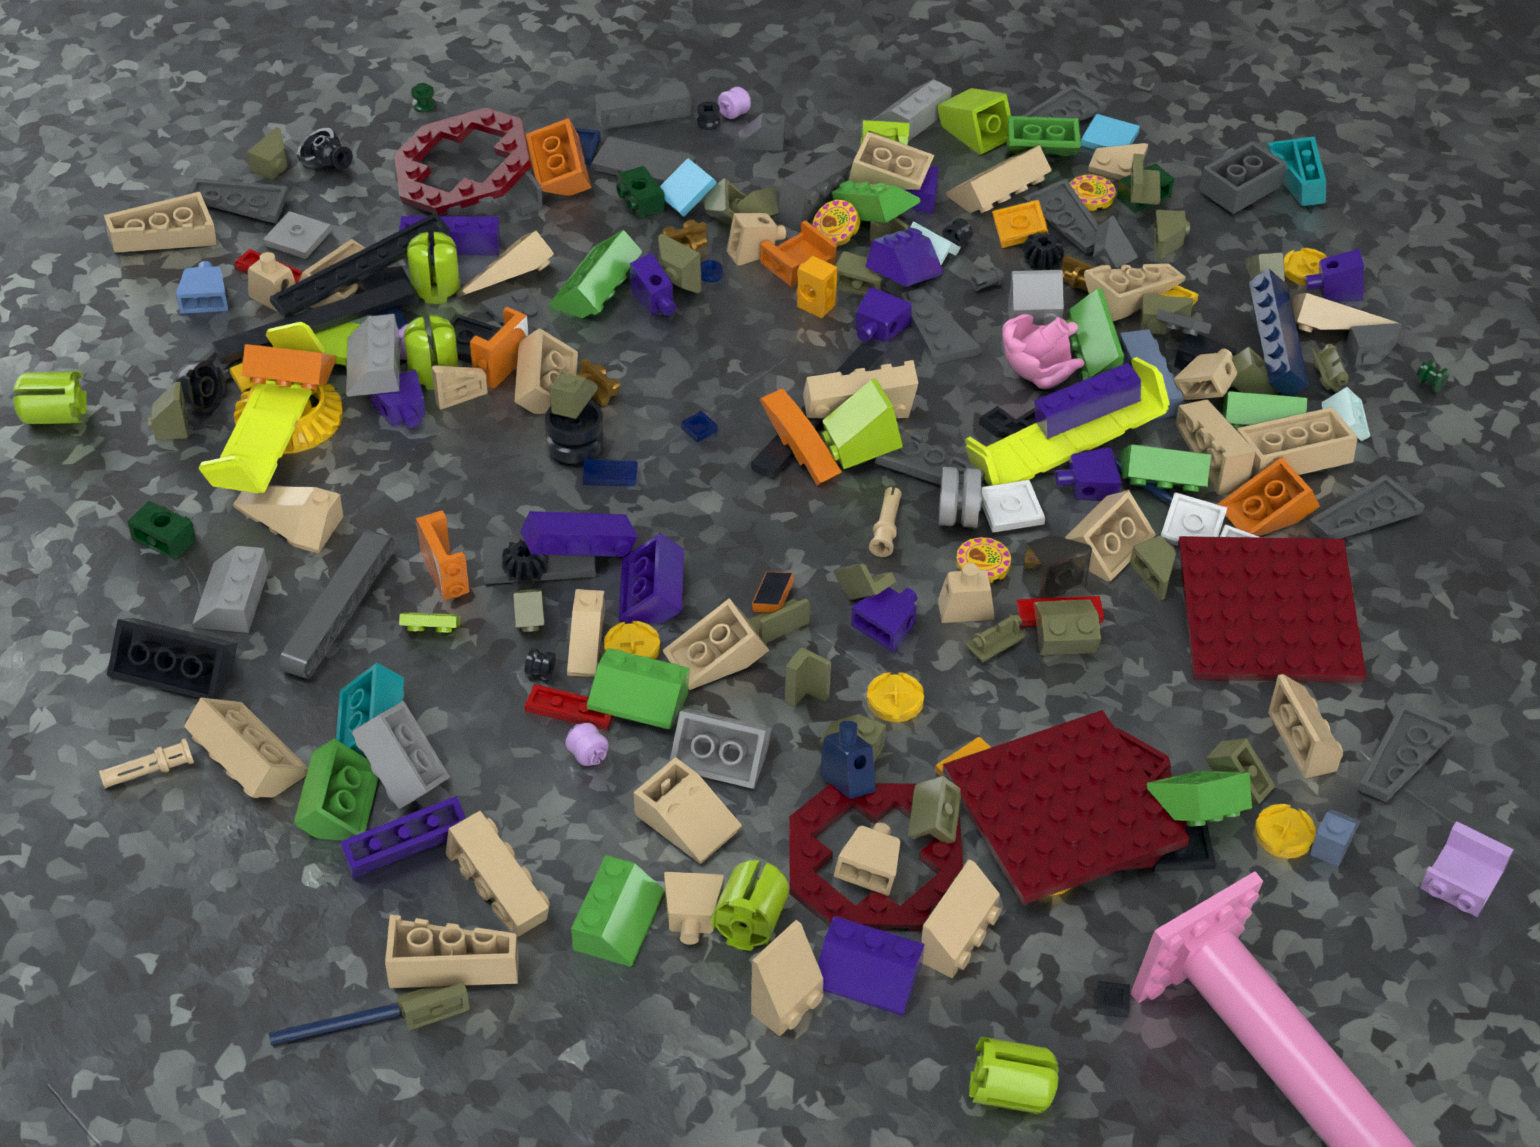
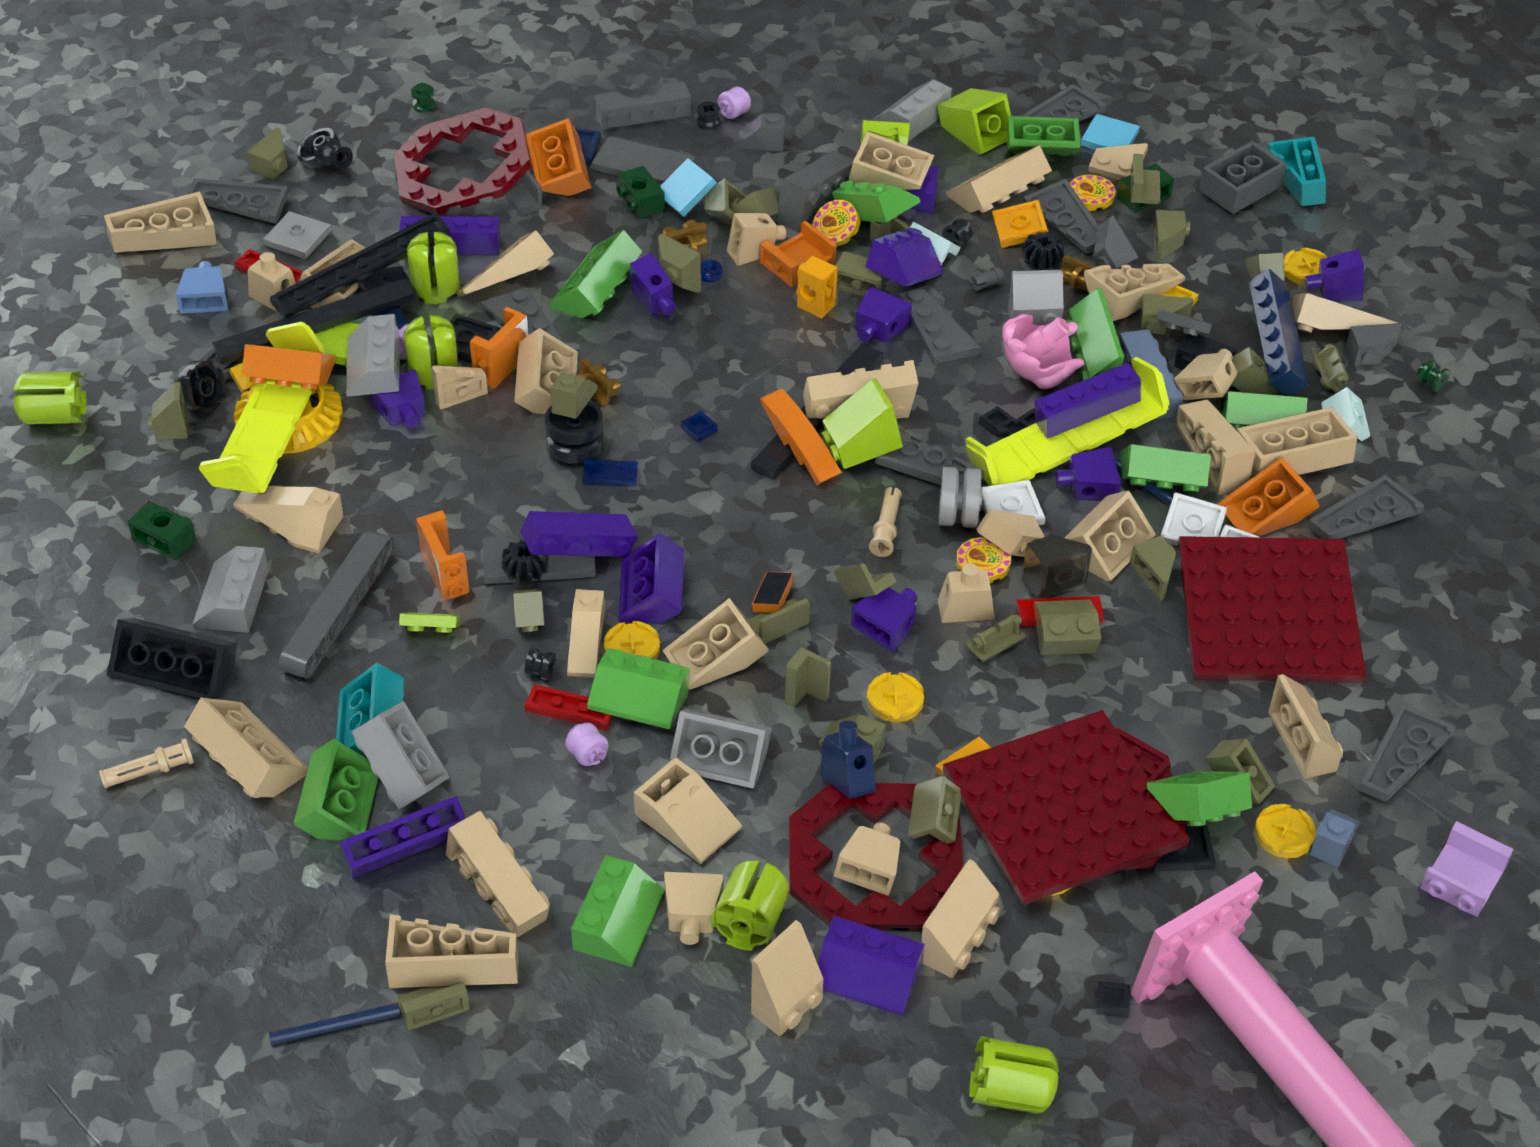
none -> tan slope [977,509,1046,558]

